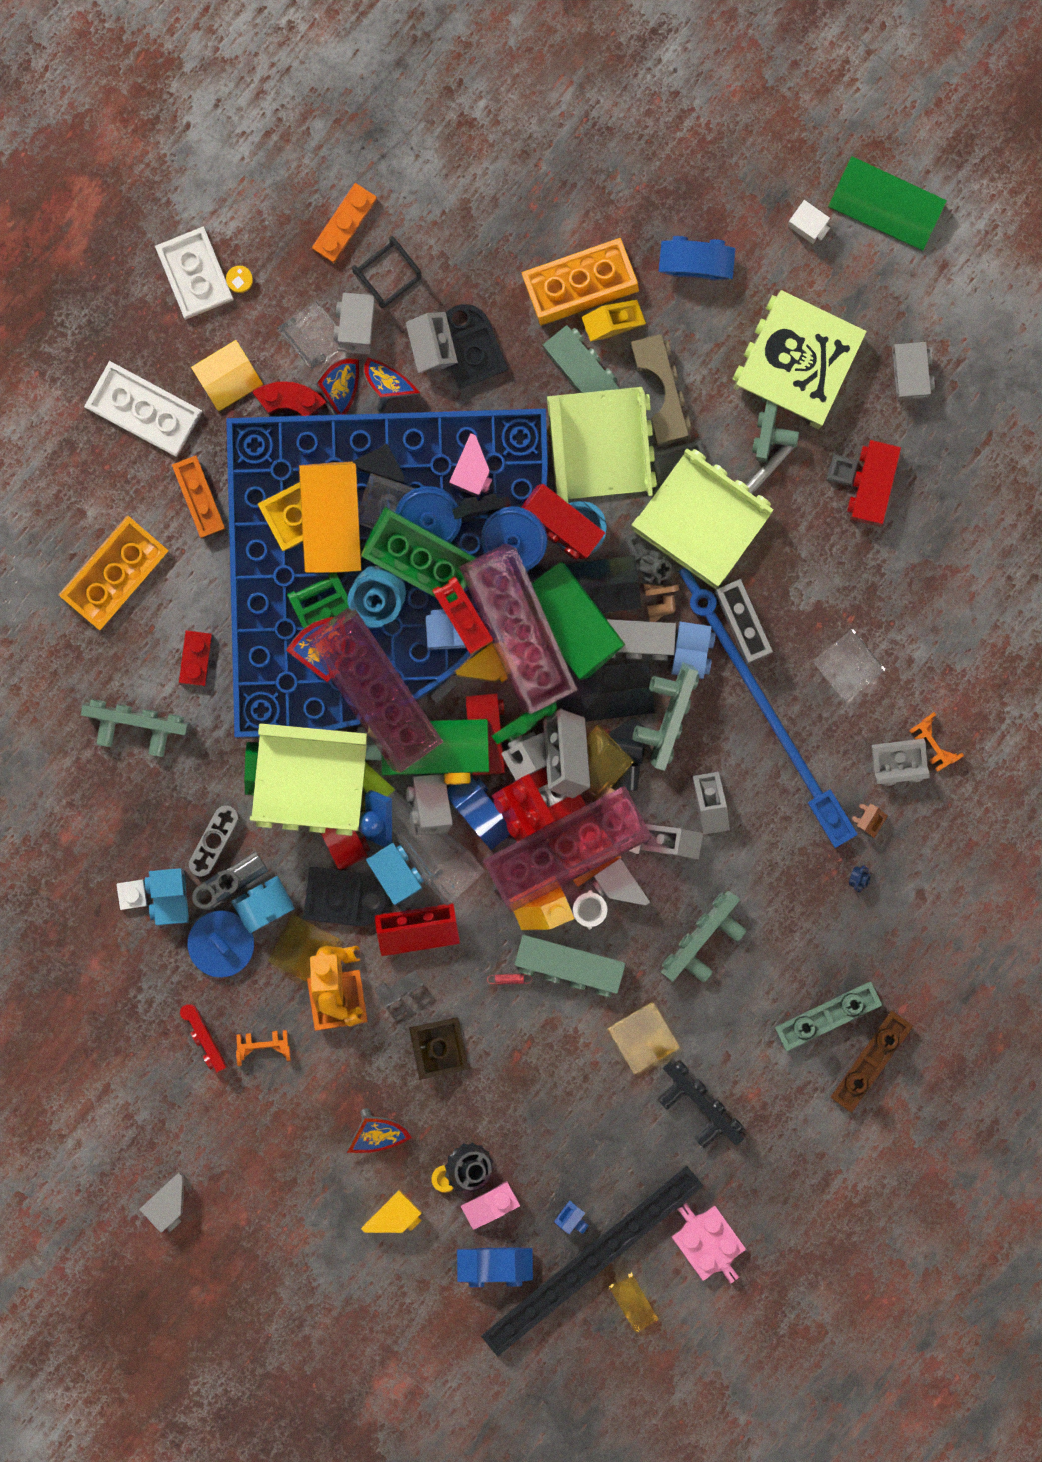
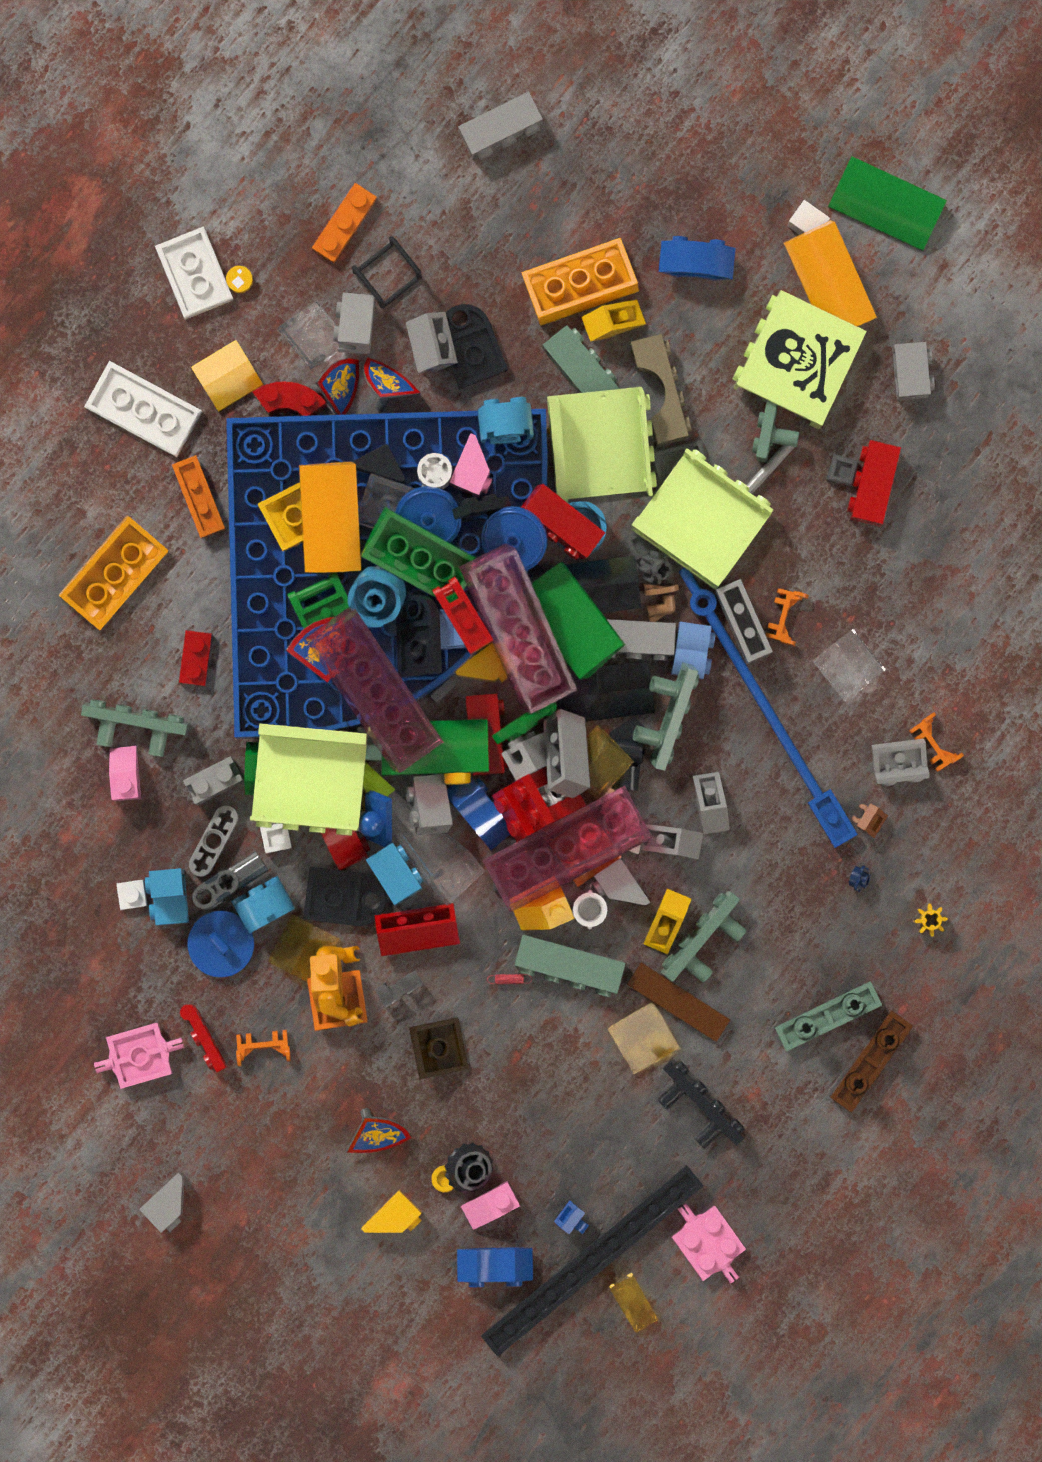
none -> bright pink plate [94,1022,184,1089]
none -> bright pink slope [109,746,141,801]
none -> light grey brick [183,756,244,806]
none -> white plate [260,824,292,853]
none -> black tile [396,595,442,678]
none -> white piece [417,453,453,489]
none -> light grey brick [458,91,543,160]
none -> dark azure brick [478,397,534,444]
none -> reddish brown tile [627,962,730,1042]
none -> yellow slope [643,889,691,954]
none -> orange piece [766,589,809,646]
none -> light orange slope [784,220,877,326]
none -> yellow gear [913,904,948,937]

